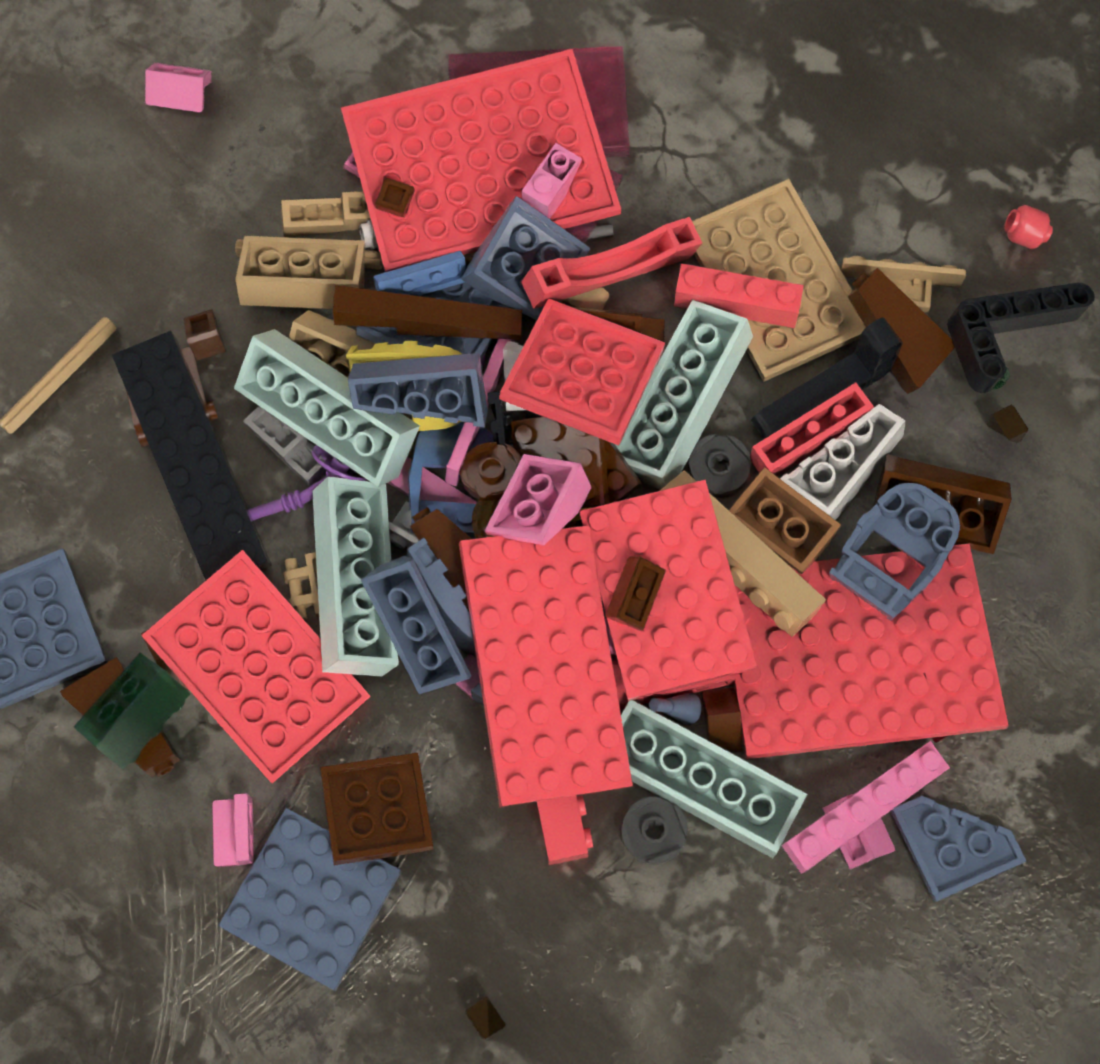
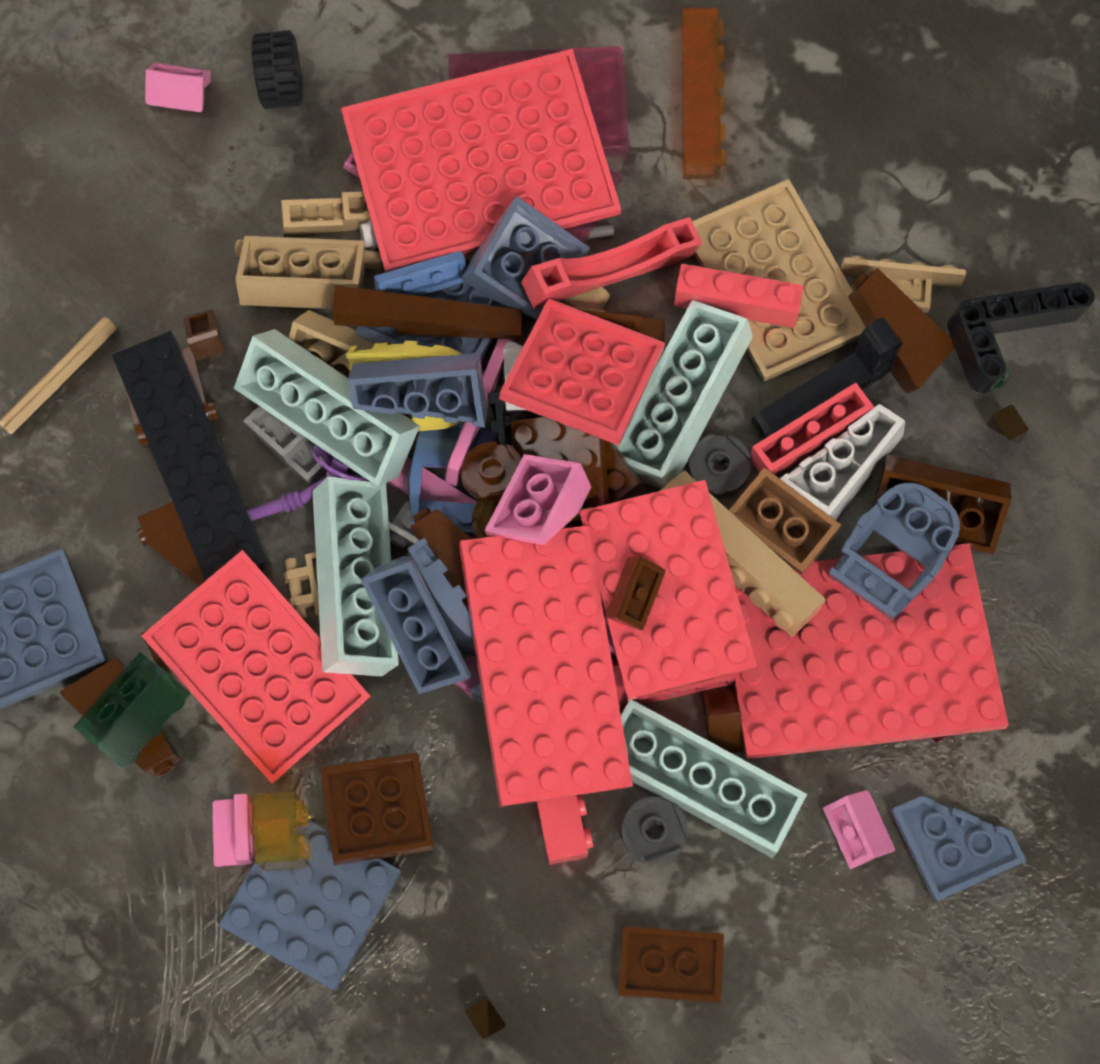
reddish brown tile [375,177,415,218] -> none
bright pink slope [522,143,582,219] -> none
sand blue cone [649,693,701,725] -> none
bright pink plate [781,741,950,874] -> none
coral head [1004,205,1053,249] -> none
none -> reddish brown slope [137,502,205,588]
none -> black tyre [251,30,303,109]
none -> clear yellow brick [253,791,311,872]
none -> reddish brown plate [618,926,724,1004]
none -> clear orange brick [682,8,726,179]

